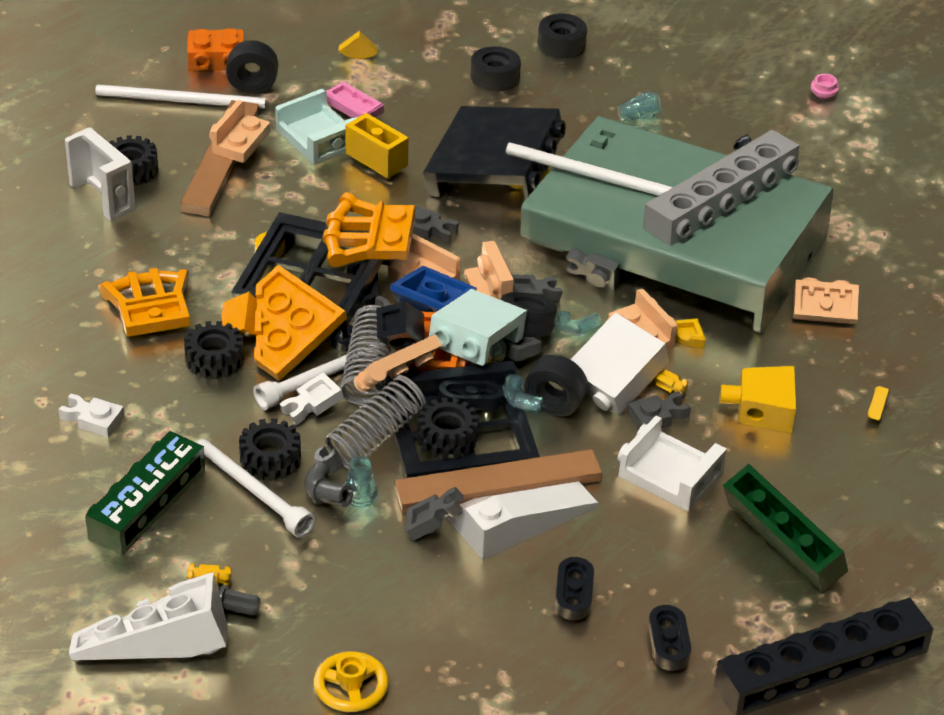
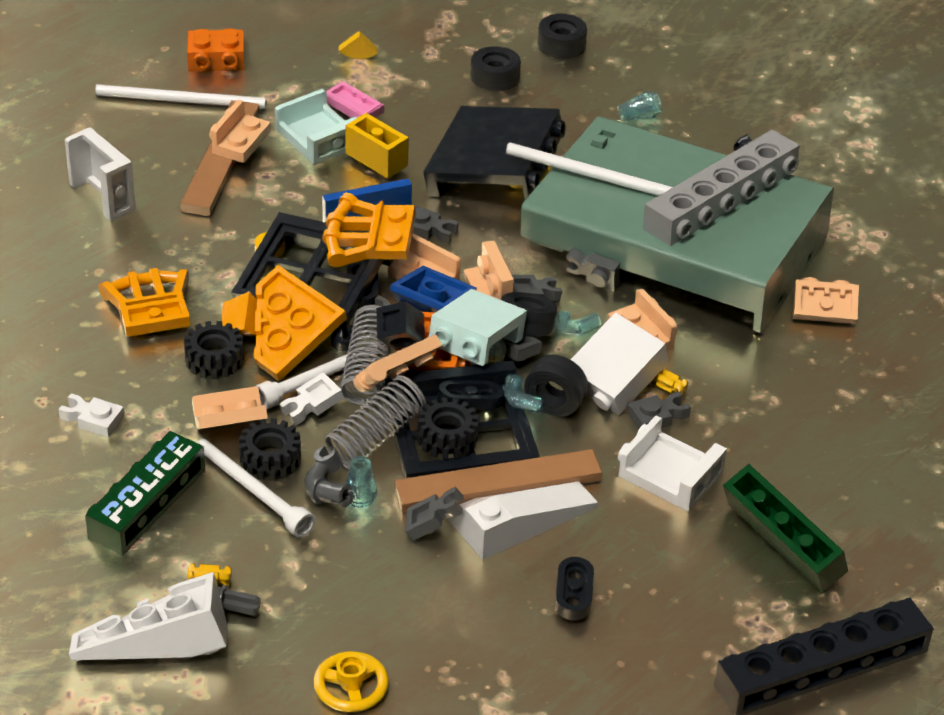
black tyre [109,135,159,186] -> none
black tyre [226,40,279,94] -> none
black plate [648,605,691,671] -> none
yellow tile [675,319,706,348] -> none
yellow torso [719,366,796,433] -> none
bright pink plate [811,74,839,99] -> none
yellow tile [867,386,890,421] -> none
none -> light nougat bracket [192,386,268,430]
none -> blue tile [322,178,412,222]

